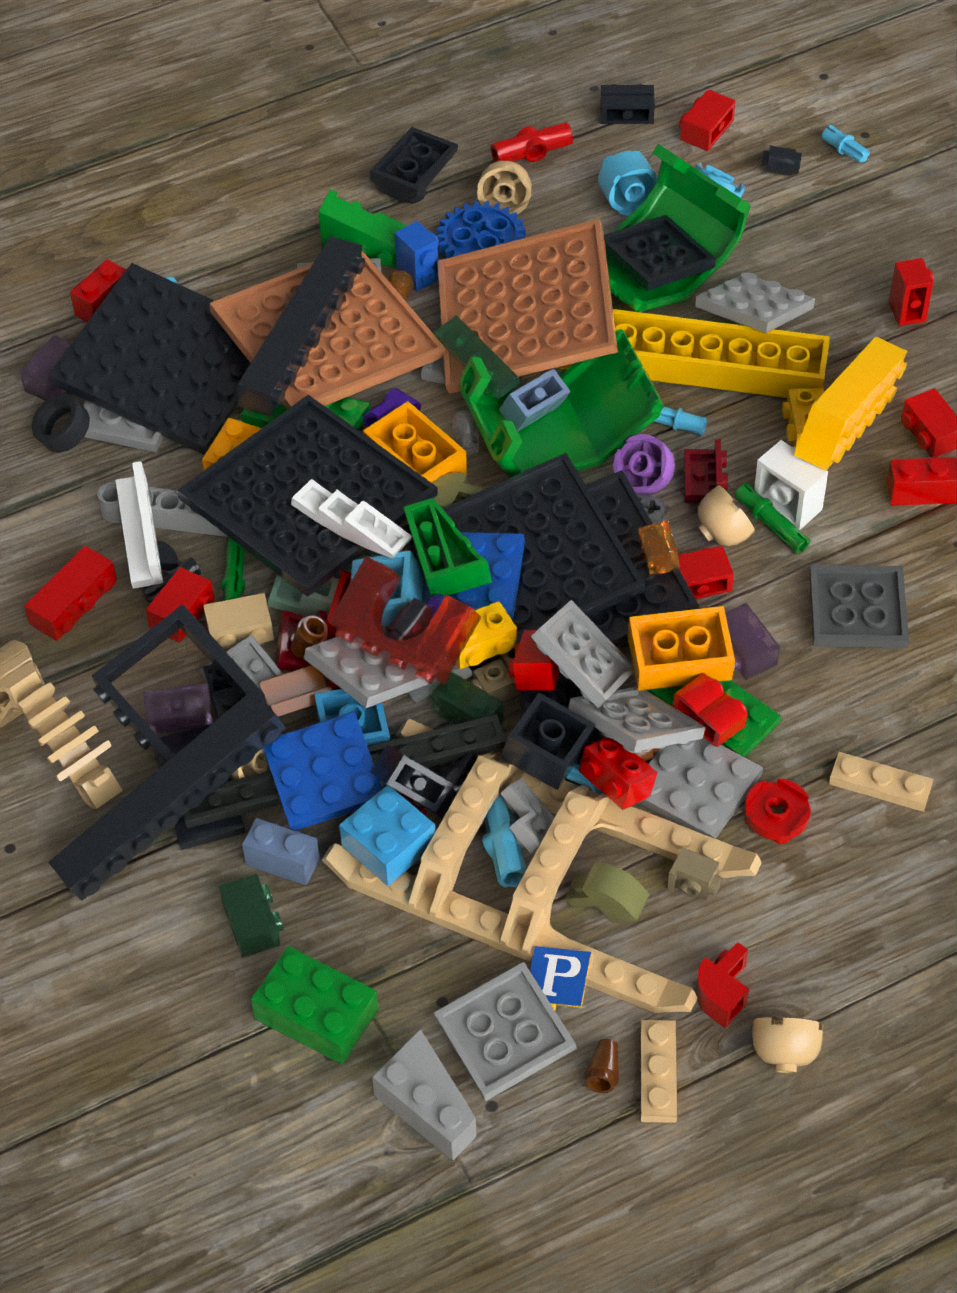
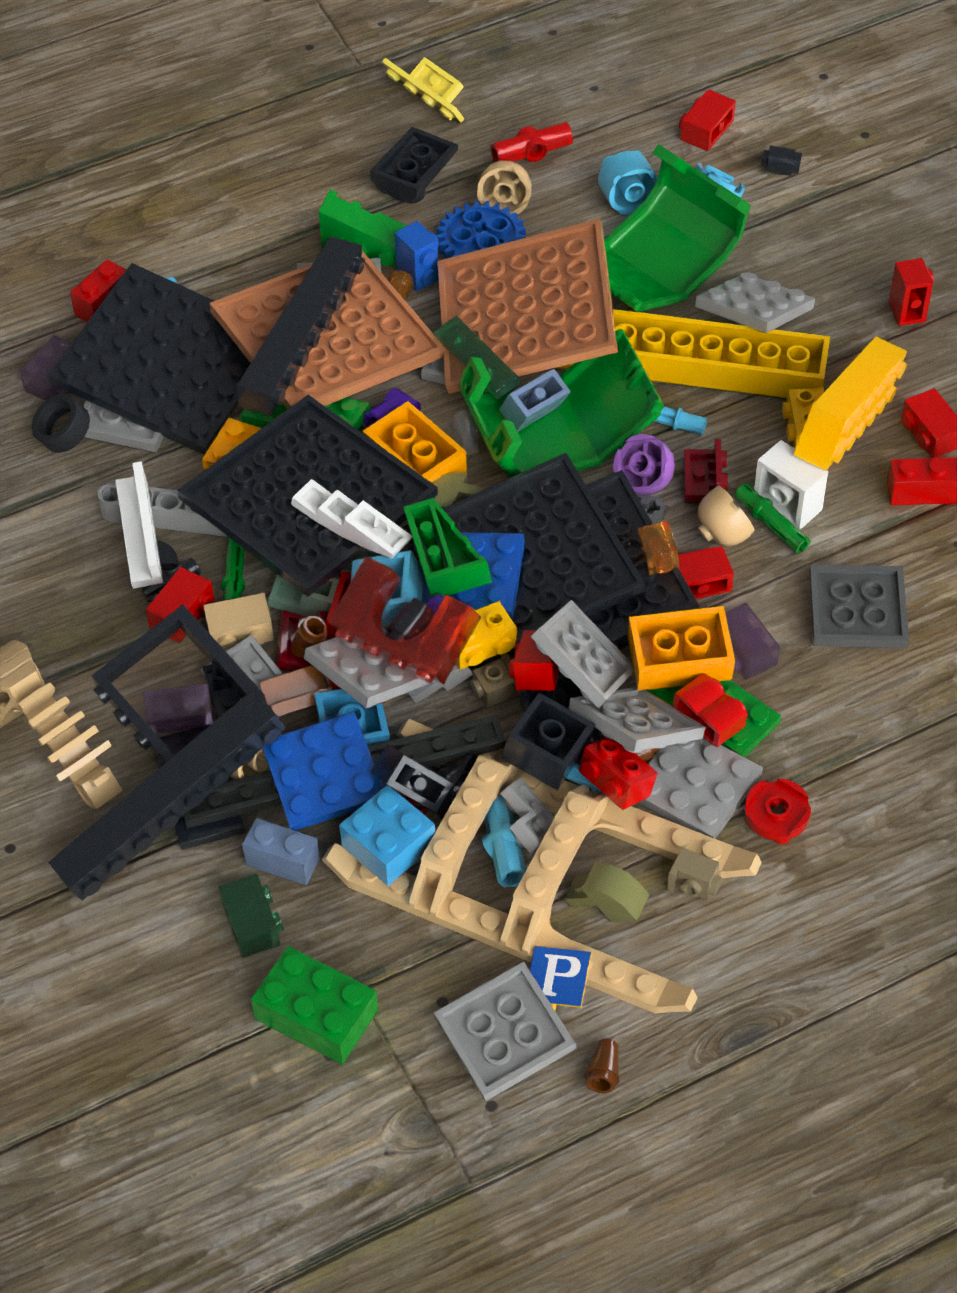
red brick [24,546,117,641] -> none
light grey wedge [372,1029,476,1161] -> none
clear green brick [433,672,504,725] -> none
black brick [600,84,655,124] -> none
black plate [604,215,716,291] -> none
tan plate [640,1020,677,1123] -> none
red brick [696,942,749,1029] -> none
tan cylinder [752,1017,823,1073] -> none
medium azure axle [822,125,870,163] -> none
tan plate [829,752,934,812] -> none
none -> light yellow bracket [382,57,464,123]

